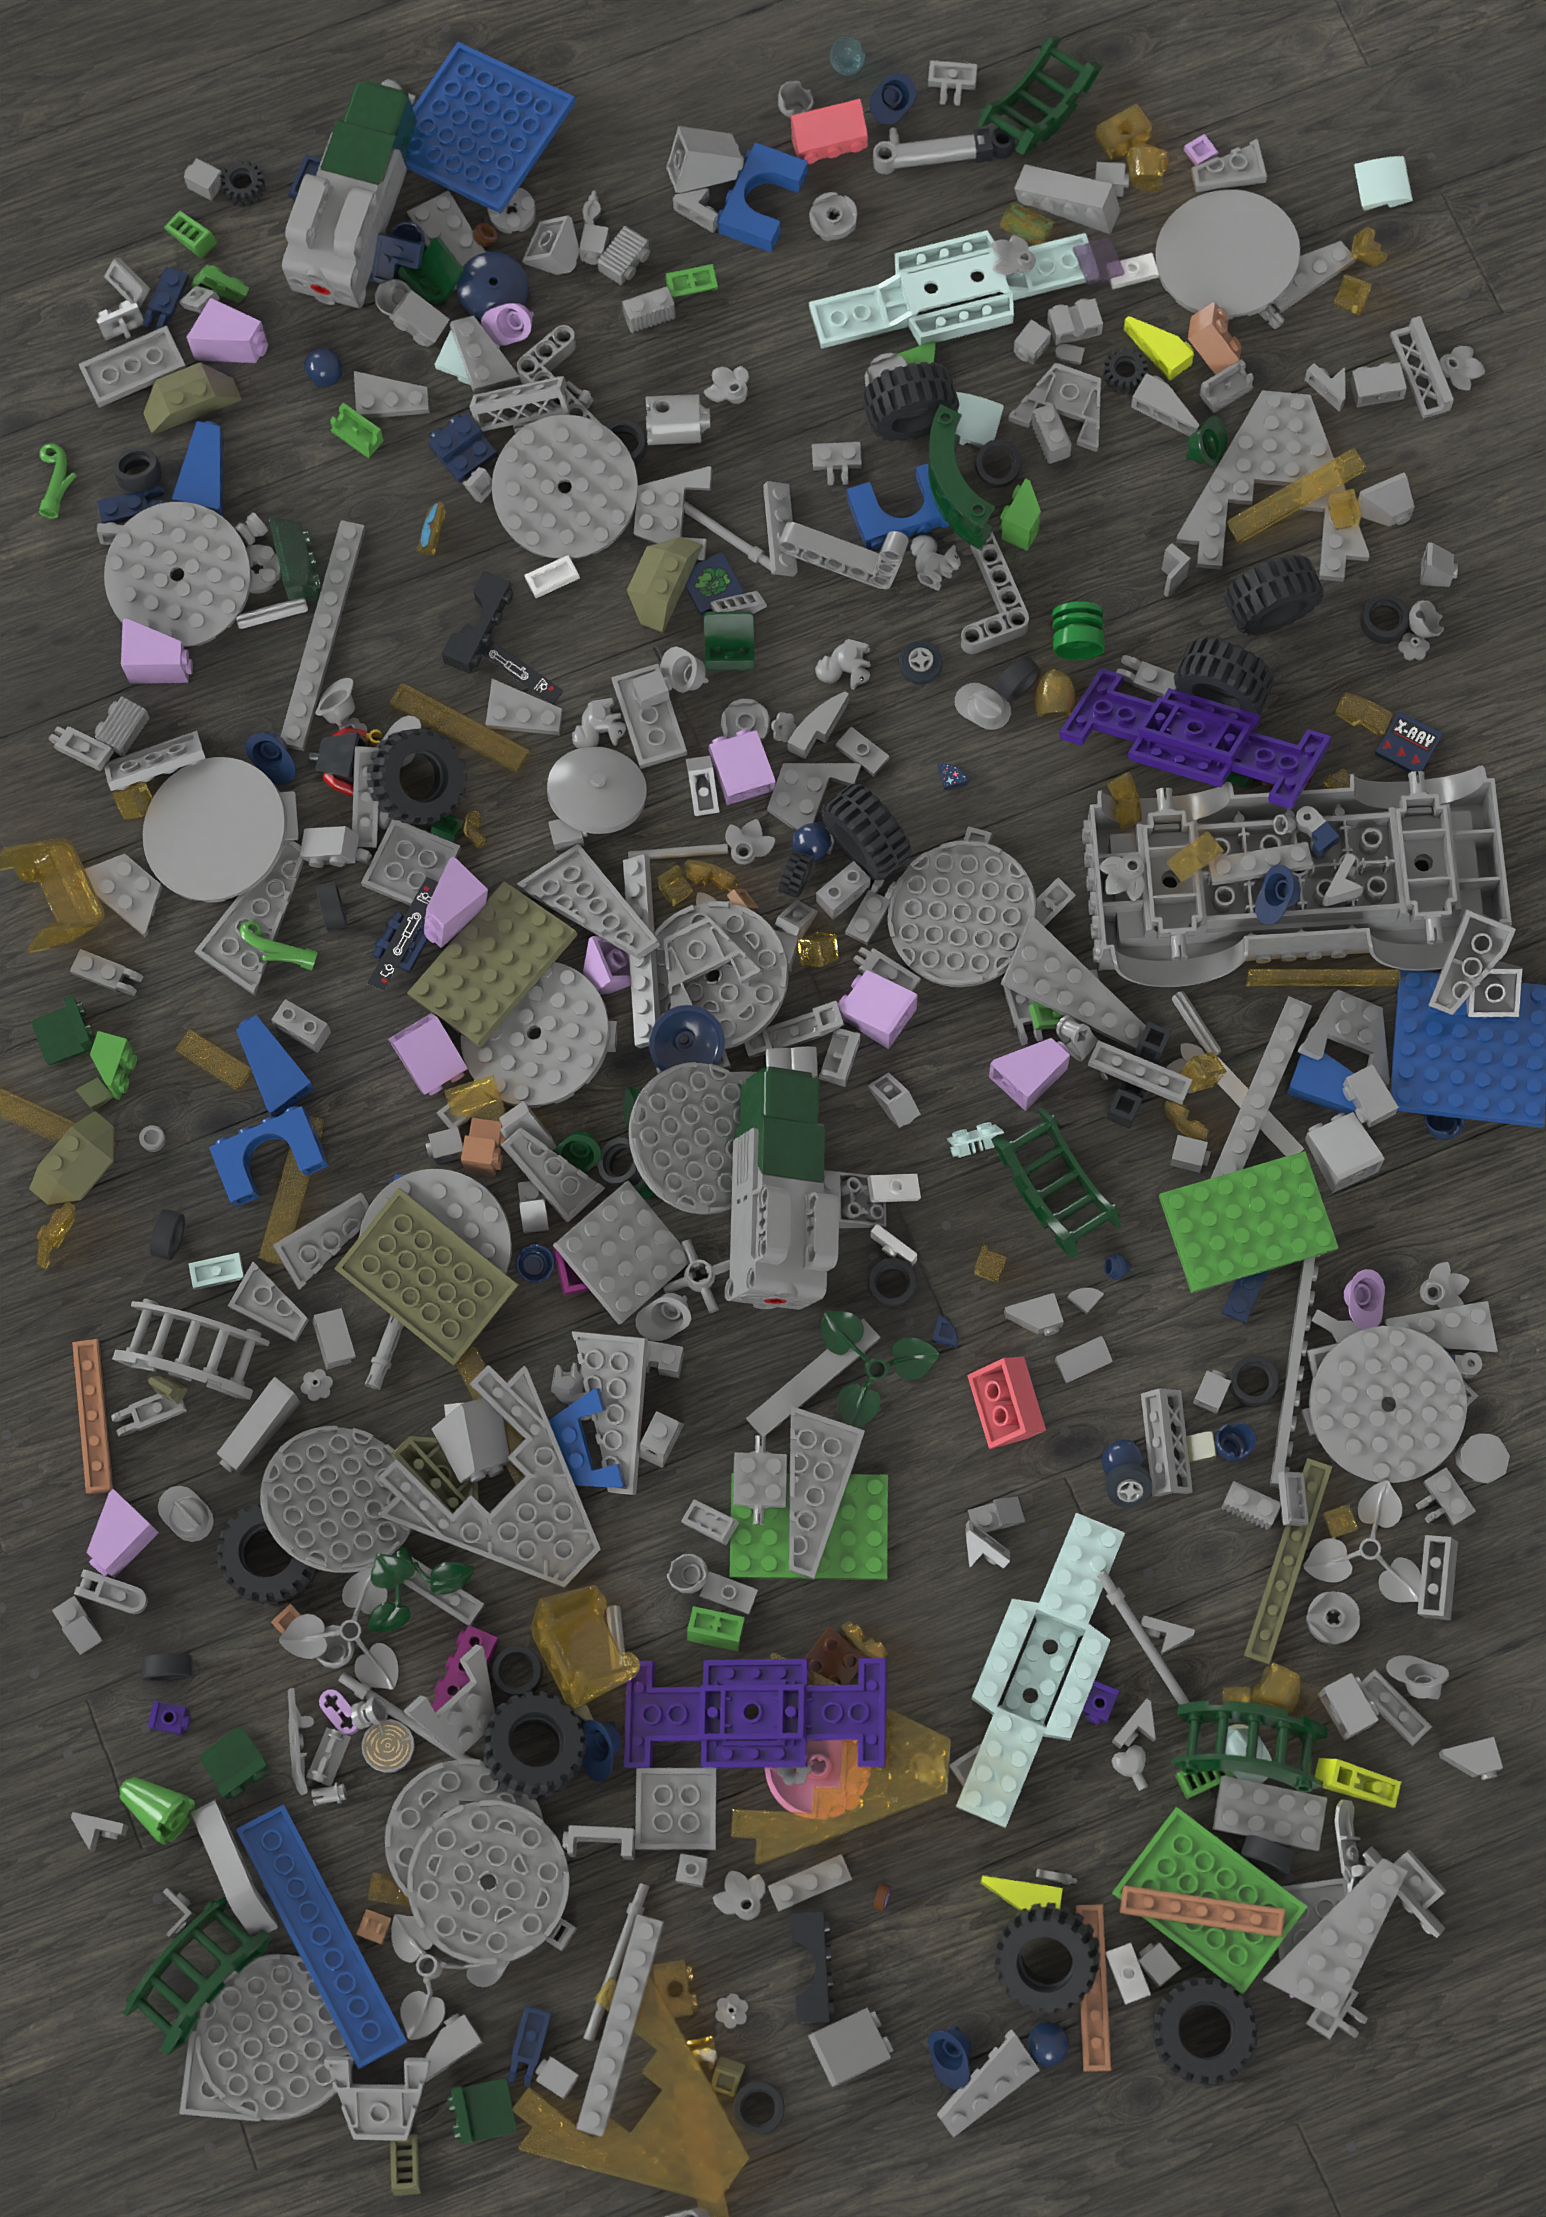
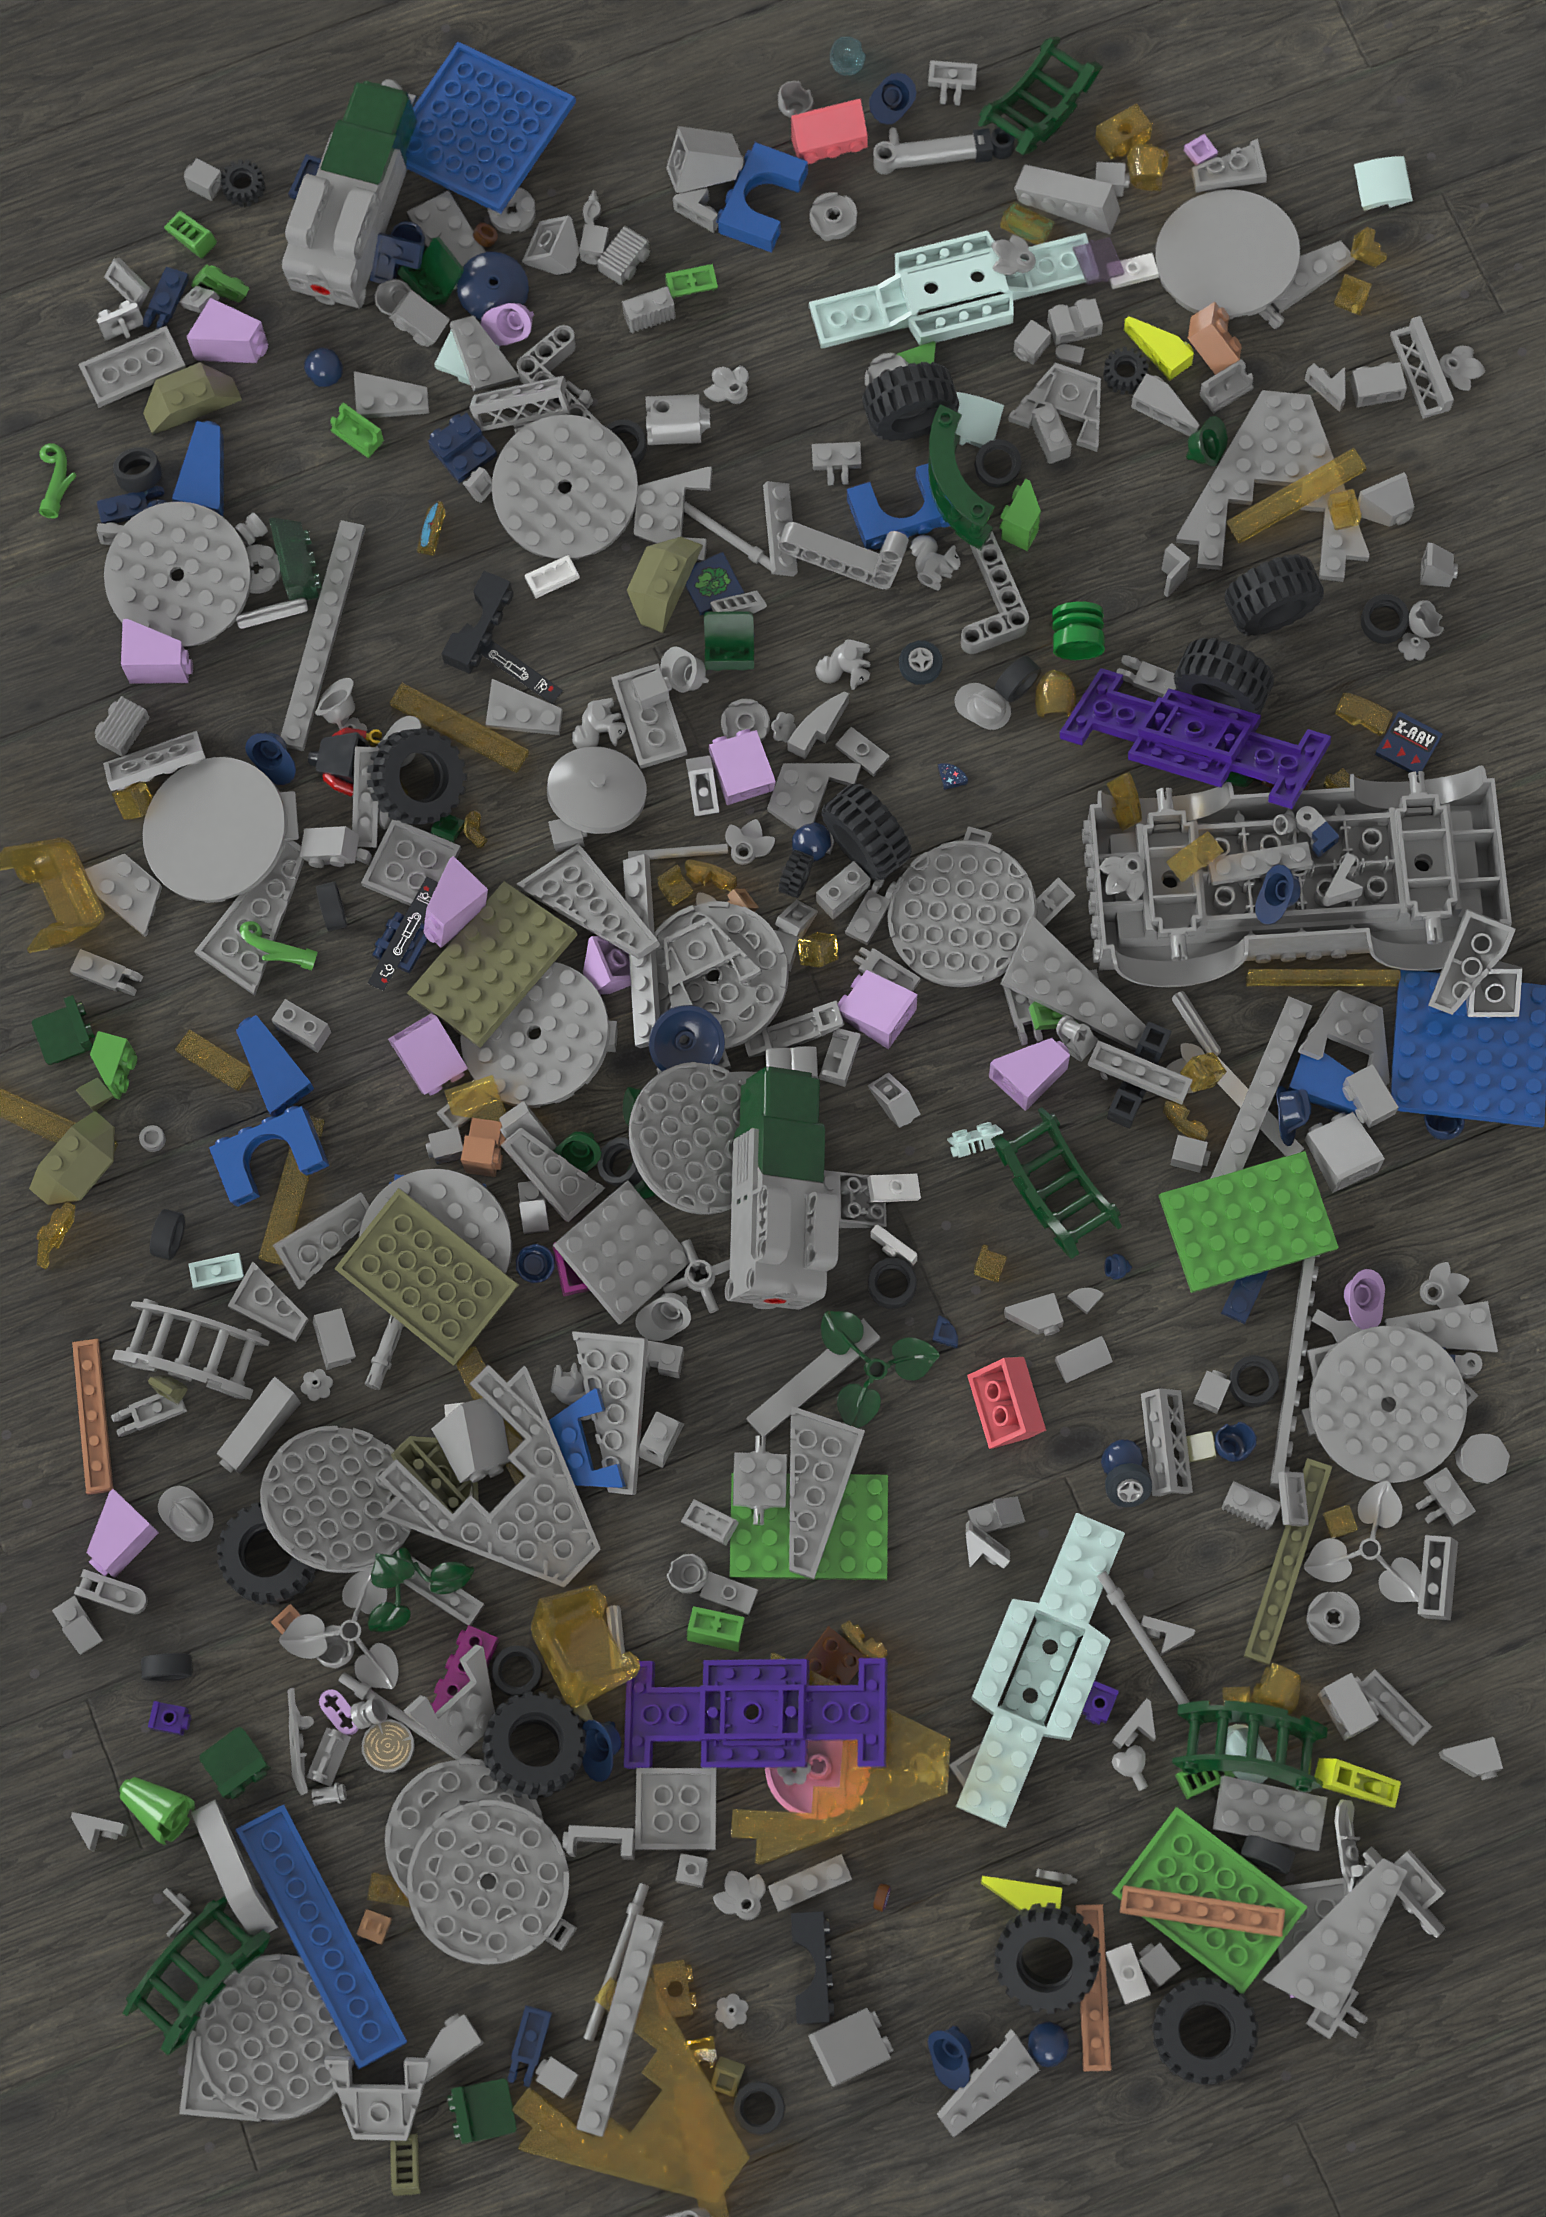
light grey hinge [49,727,114,771] -> none
light grey plant [391,1914,510,2040] -> none
light grey piece [1386,1655,1449,1700] -> none
none -> dark blue piece [1276,1086,1311,1146]

